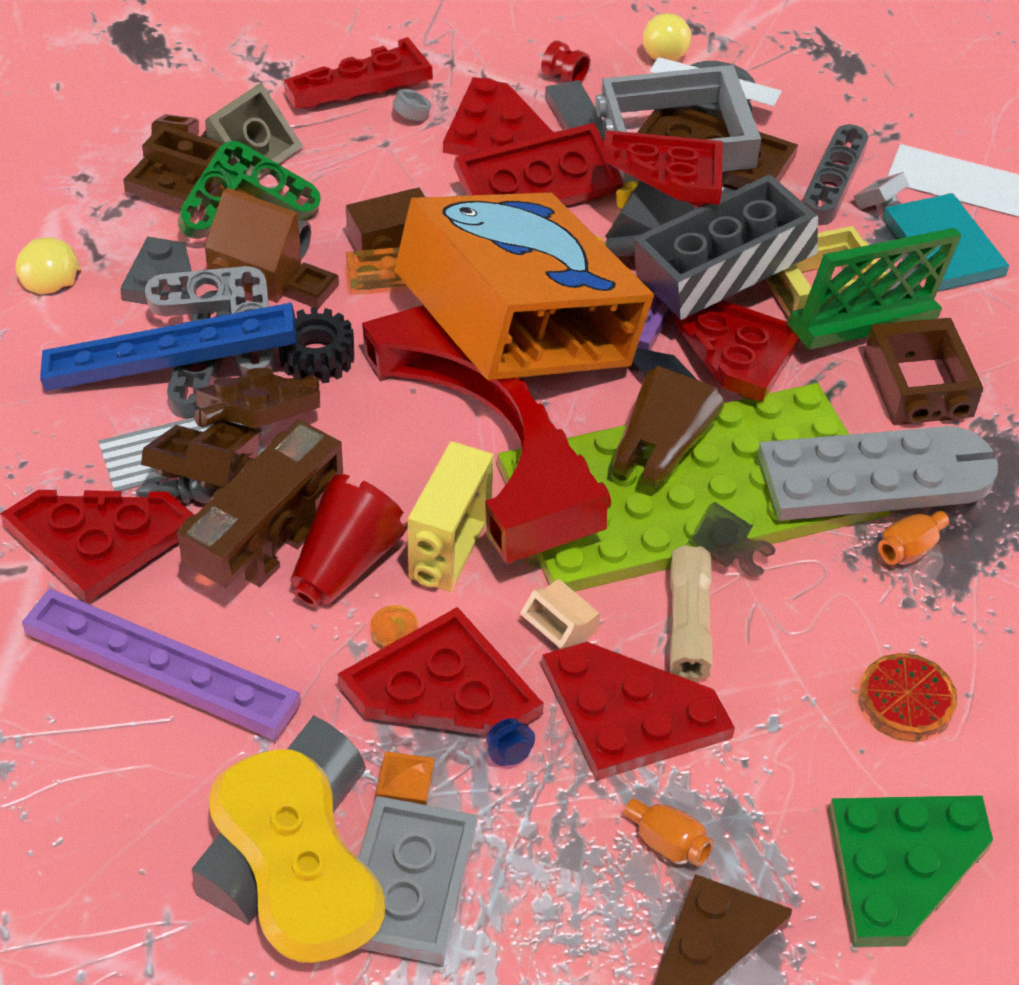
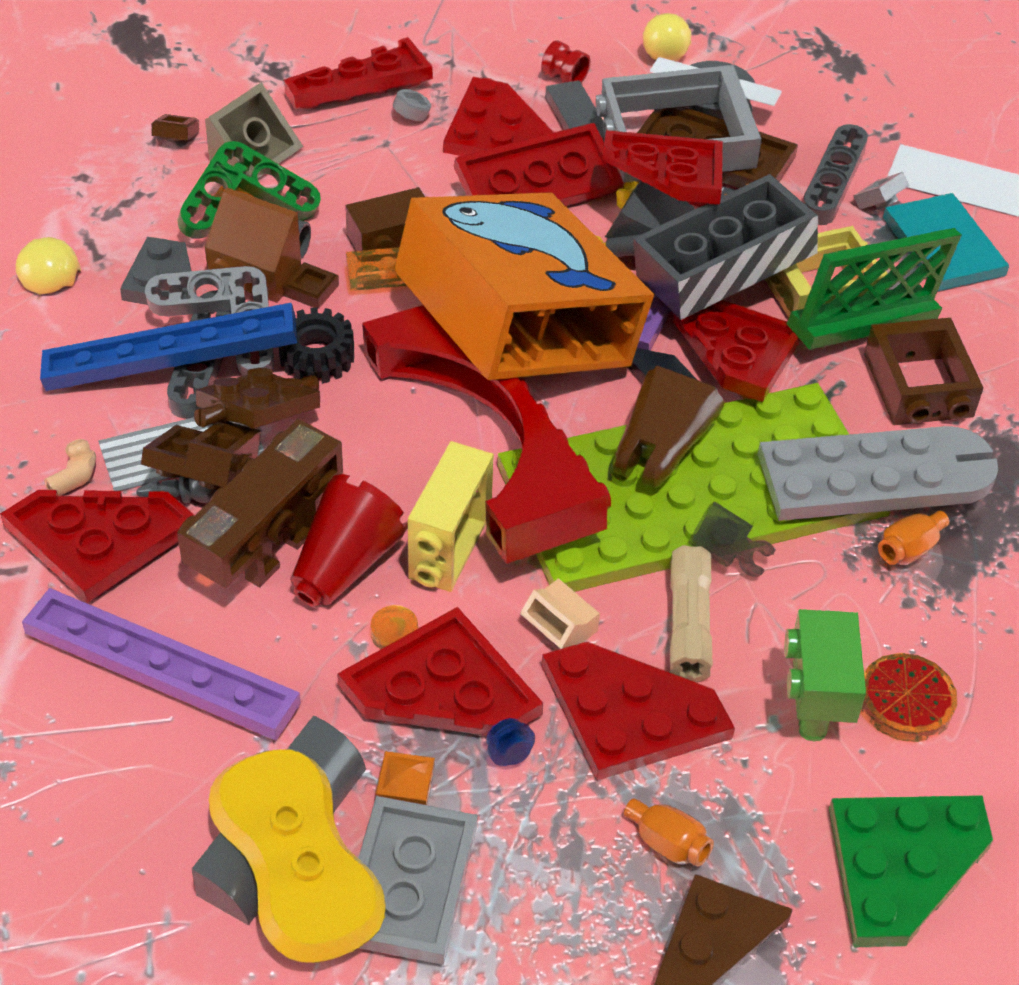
reddish brown plate [123,124,230,210] -> none
none -> light nougat arm [44,439,96,496]
none -> bright green brick [784,609,866,742]

